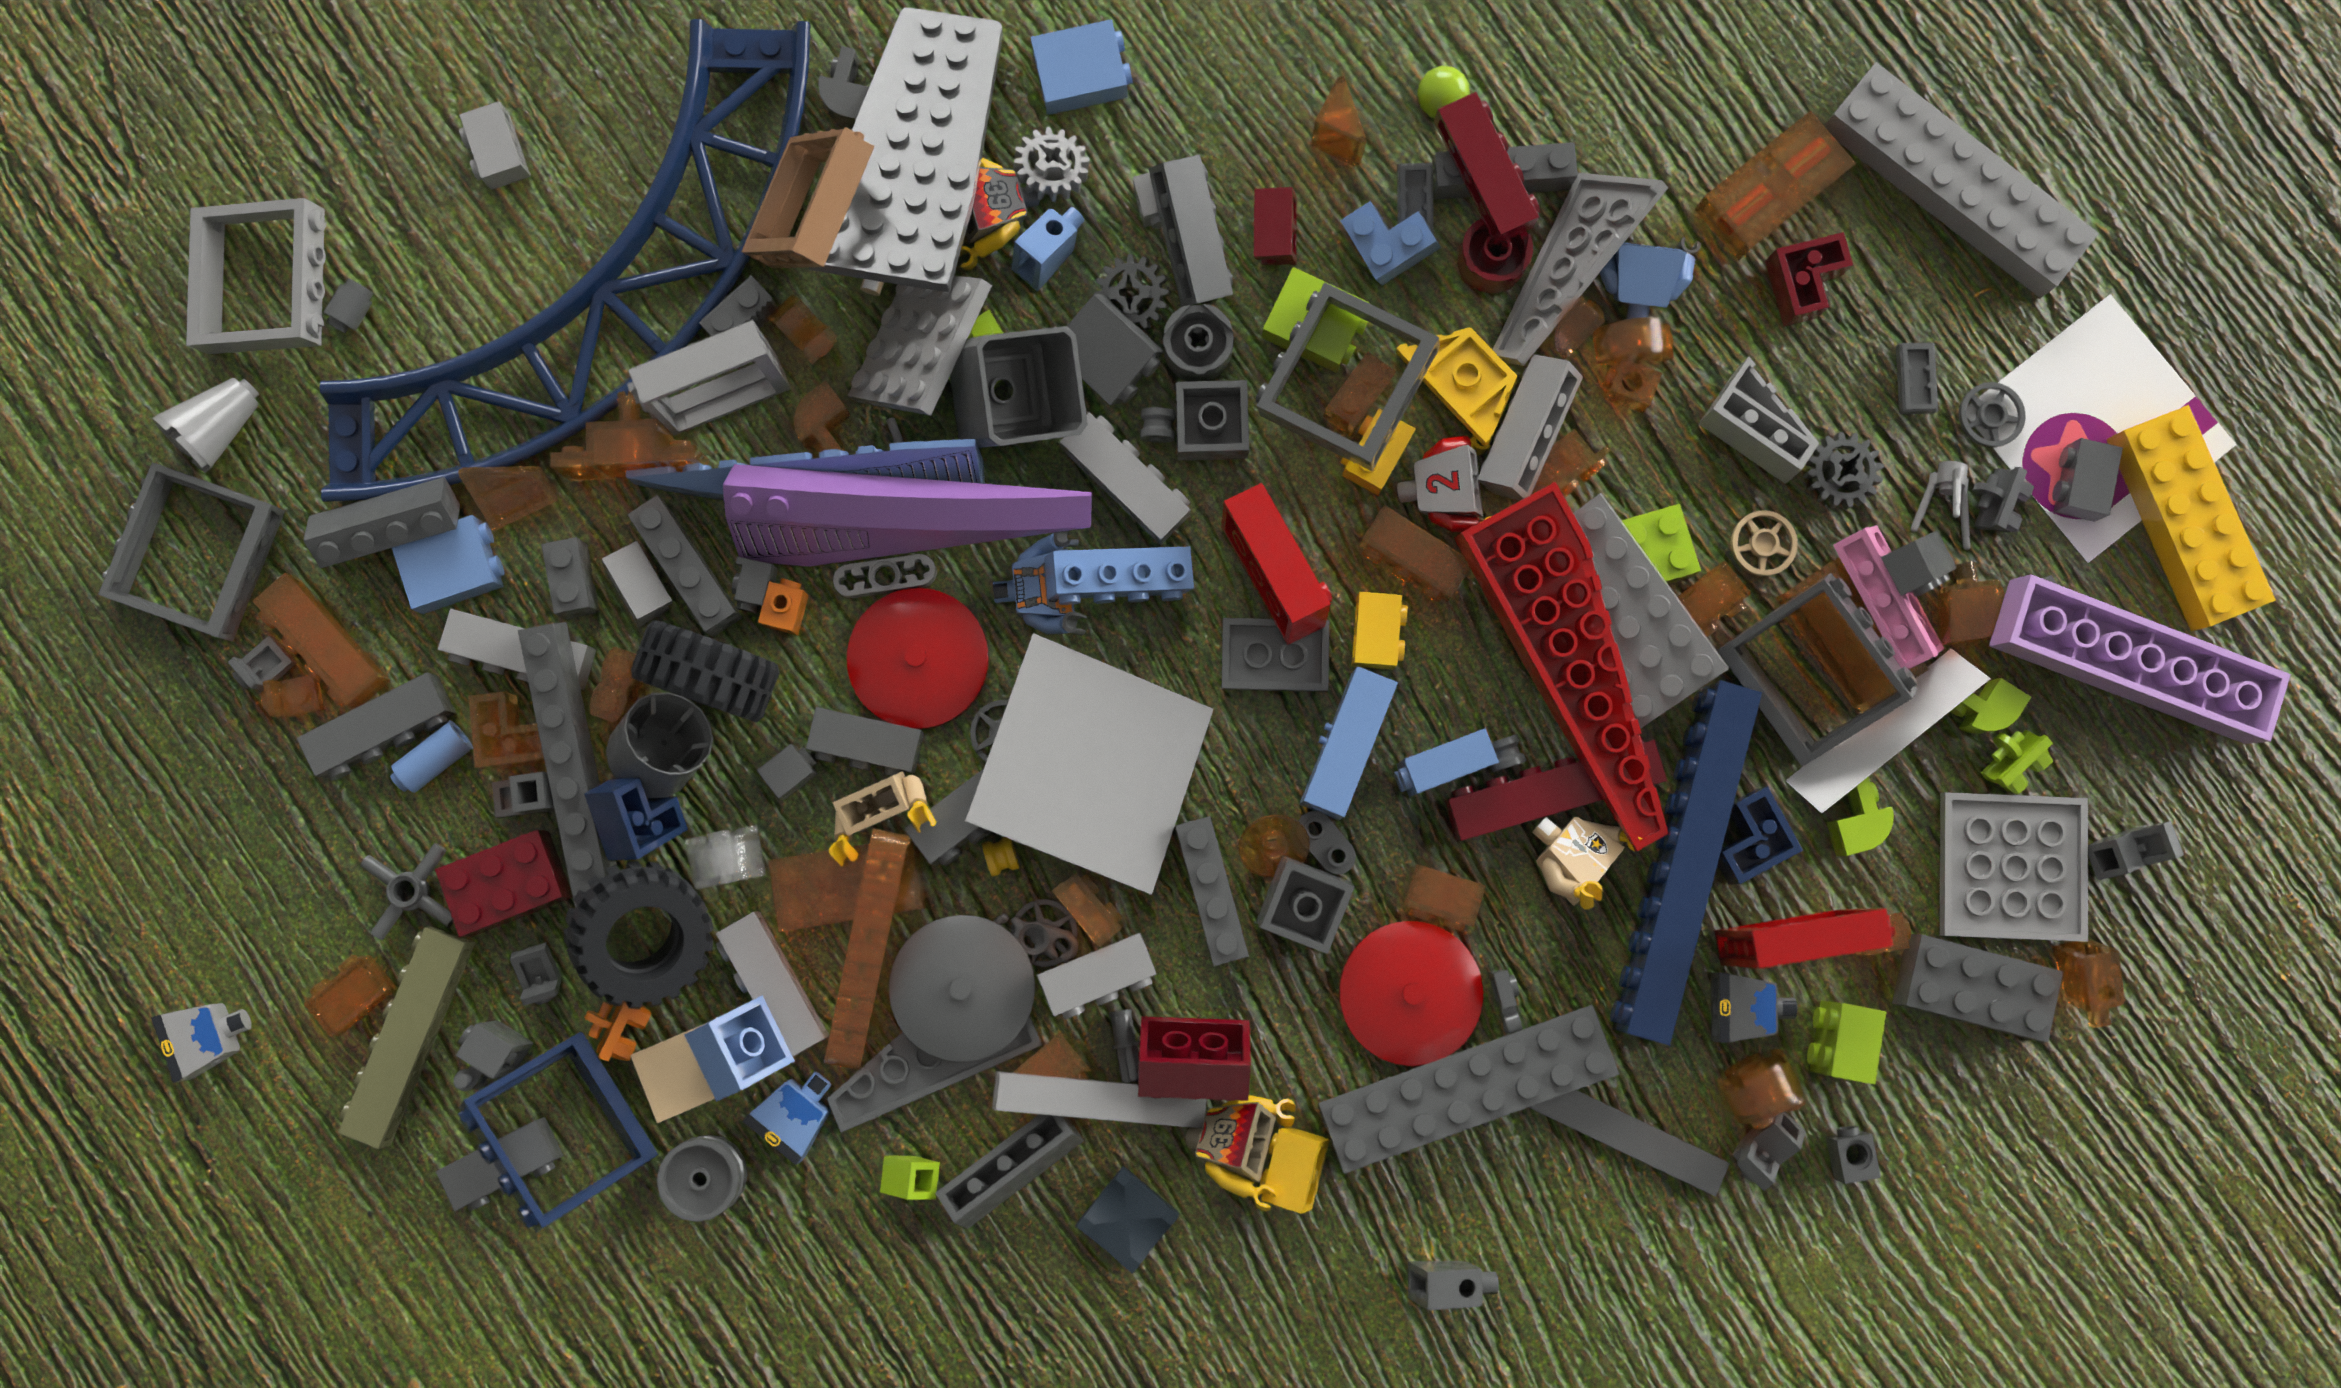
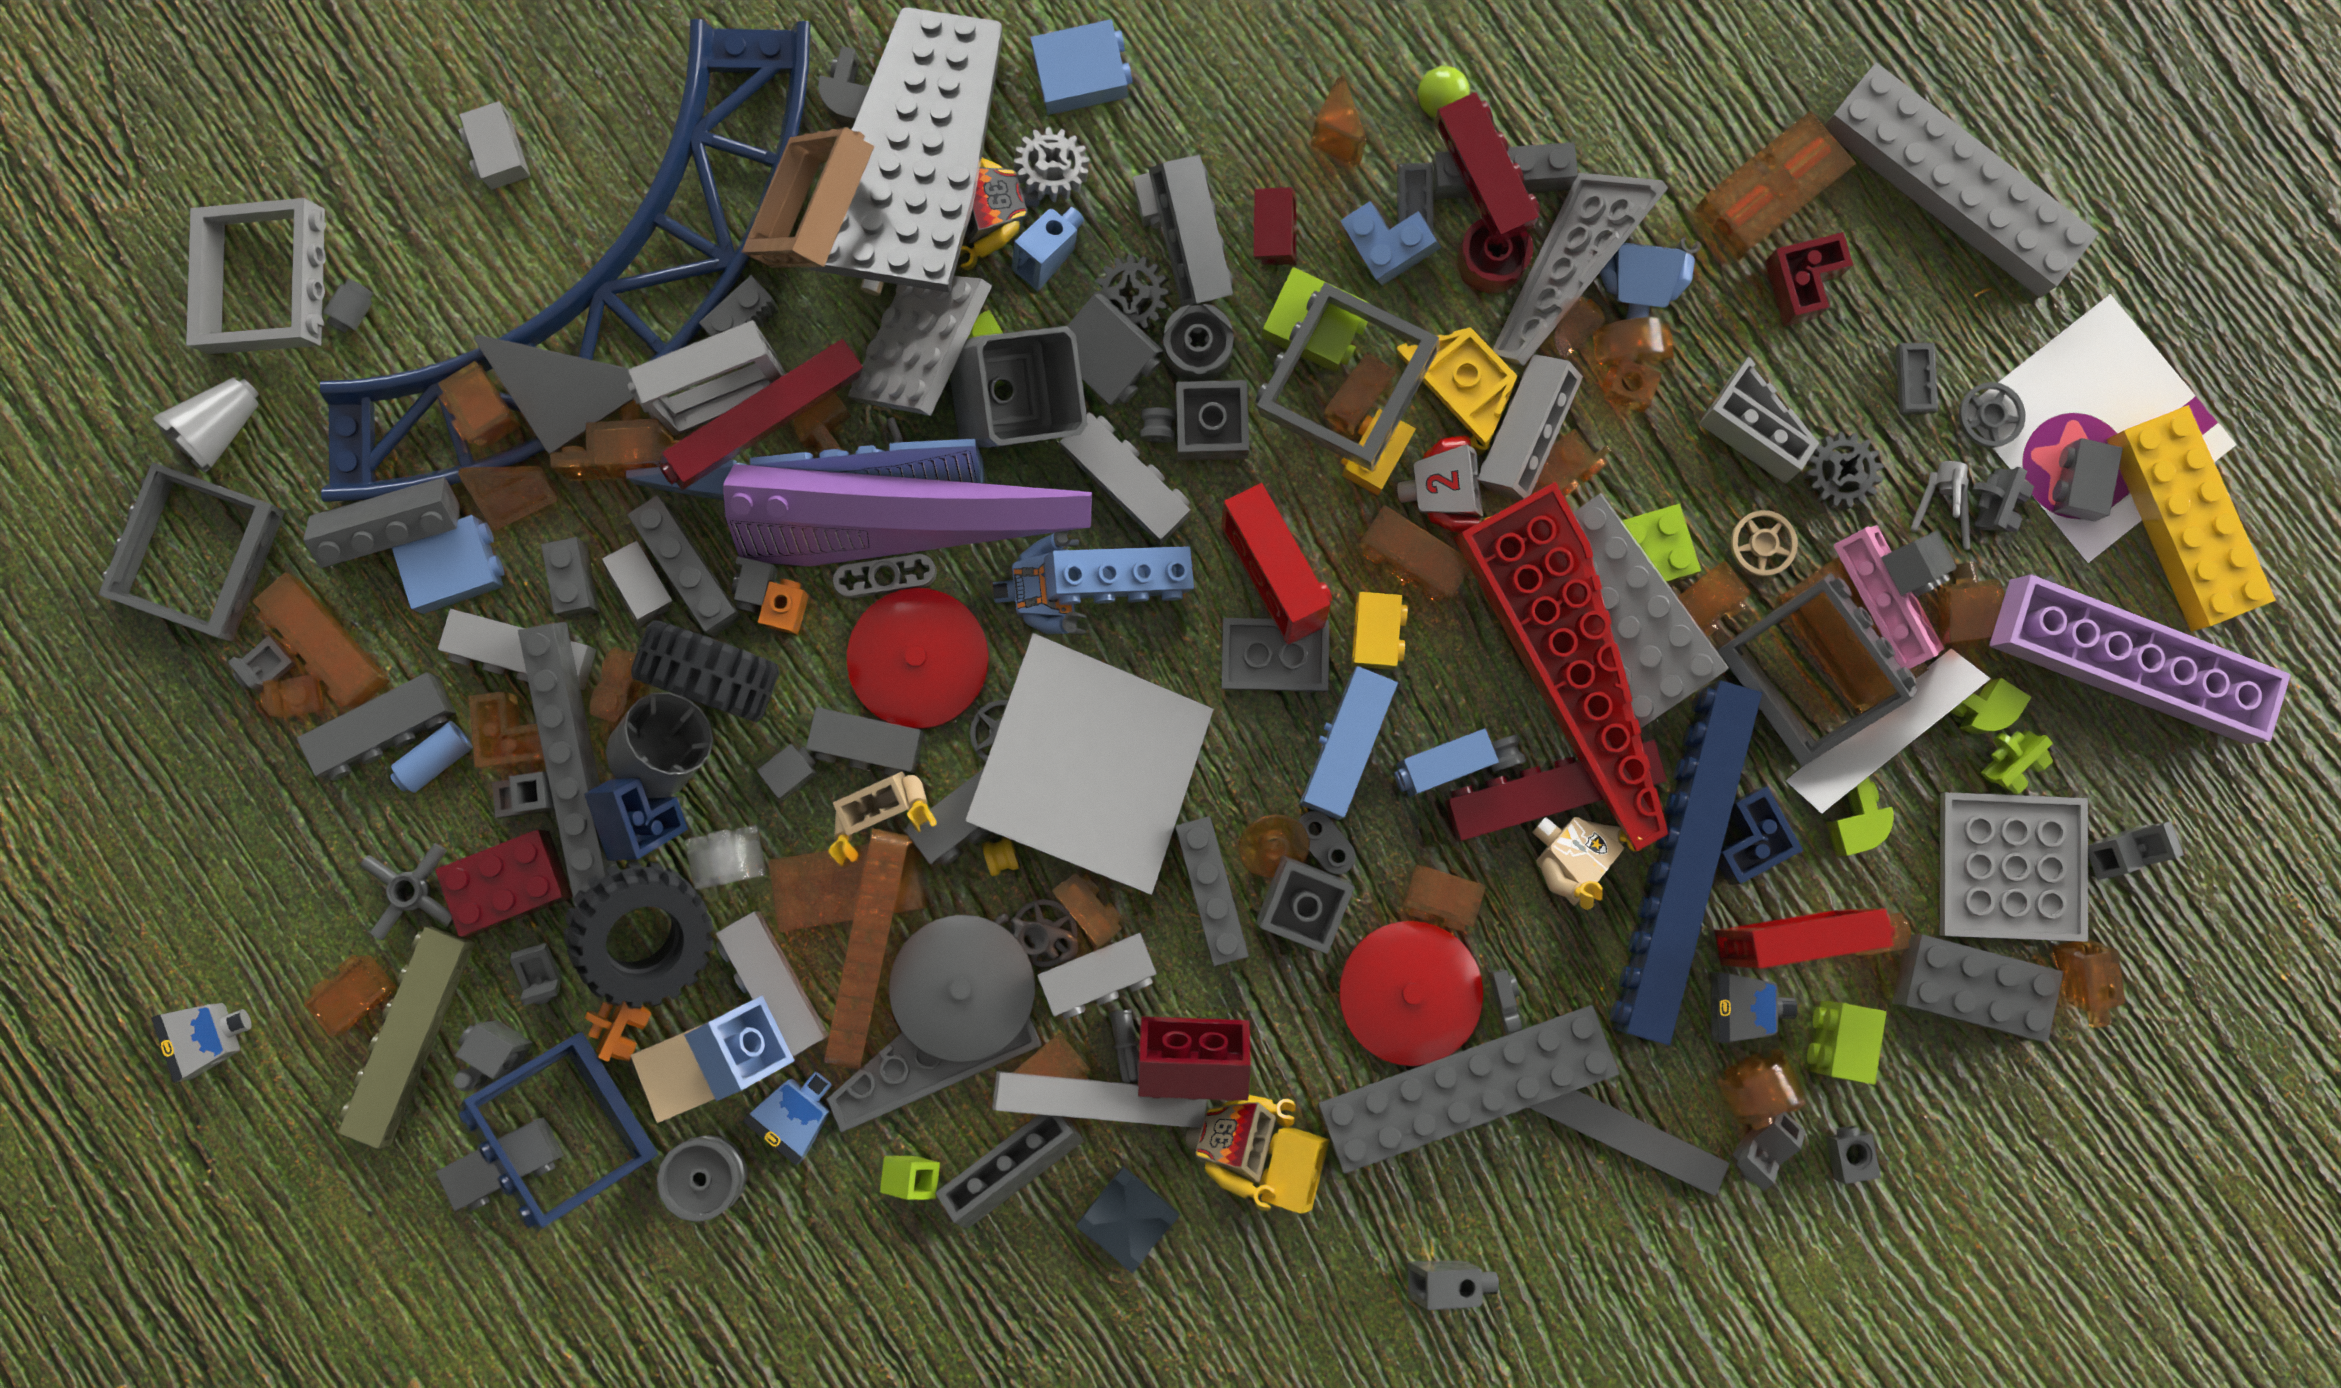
clear orange brick [767,295,838,365] -> none
none -> clear orange brick [438,361,521,448]
none -> dark grey tile [473,335,635,454]
none -> dark red brick [659,338,863,490]

